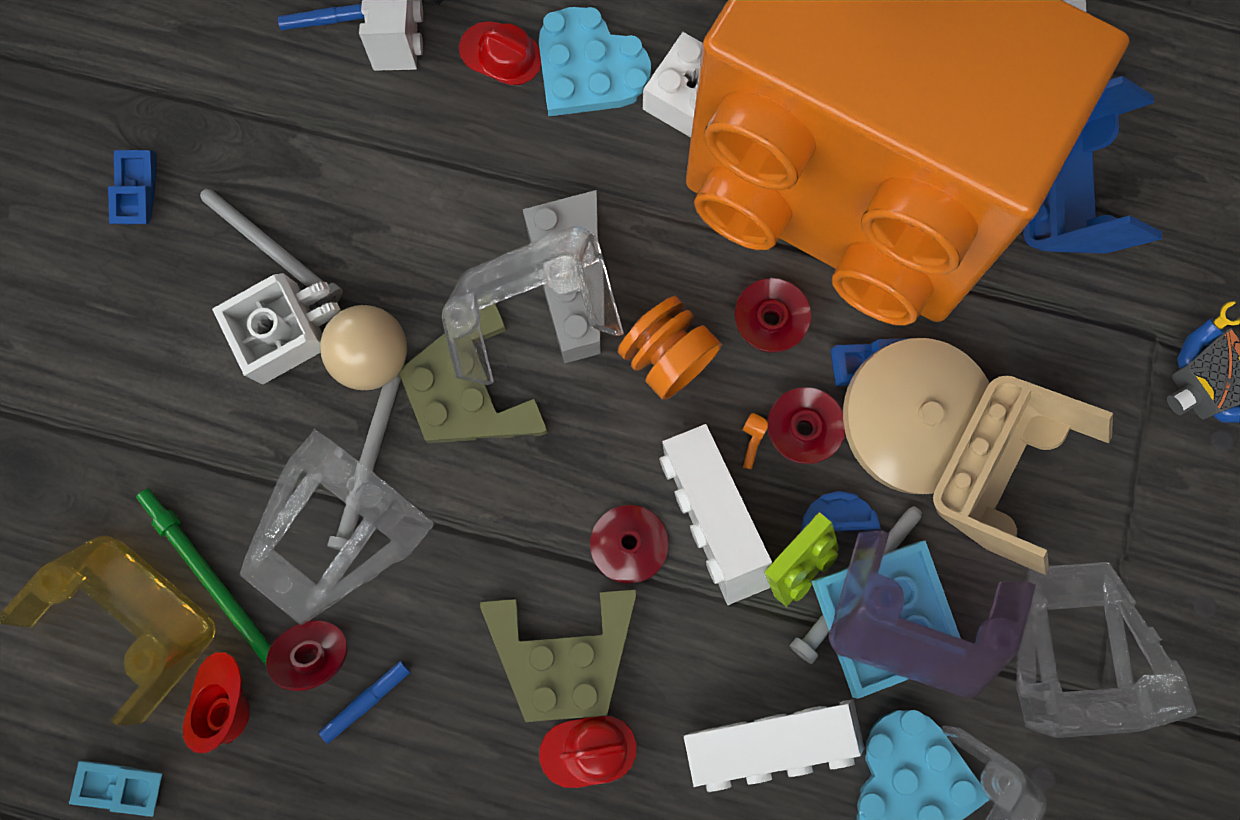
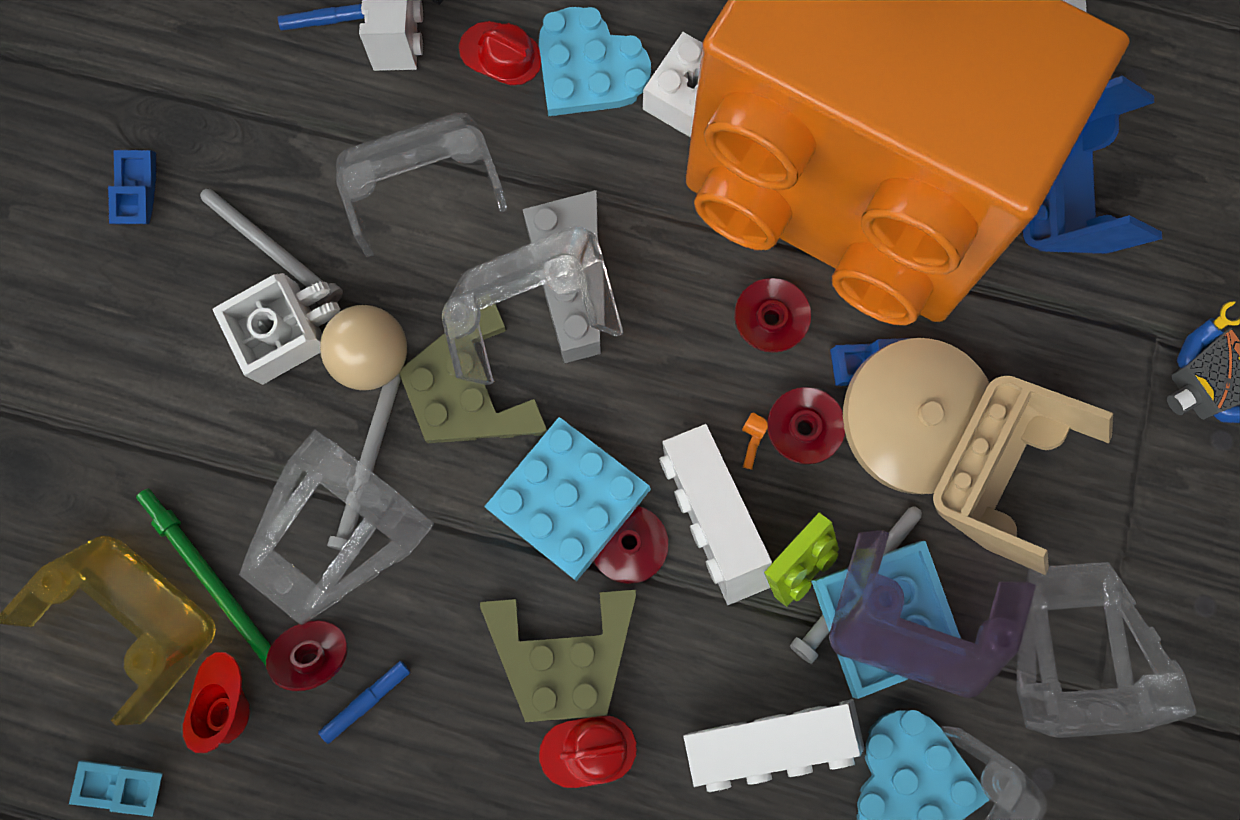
orange wheel [618,296,722,400] -> none
blue tile [800,491,881,533] -> none
none -> clear windscreen [336,112,507,257]
none -> medium azure plate [484,417,651,582]

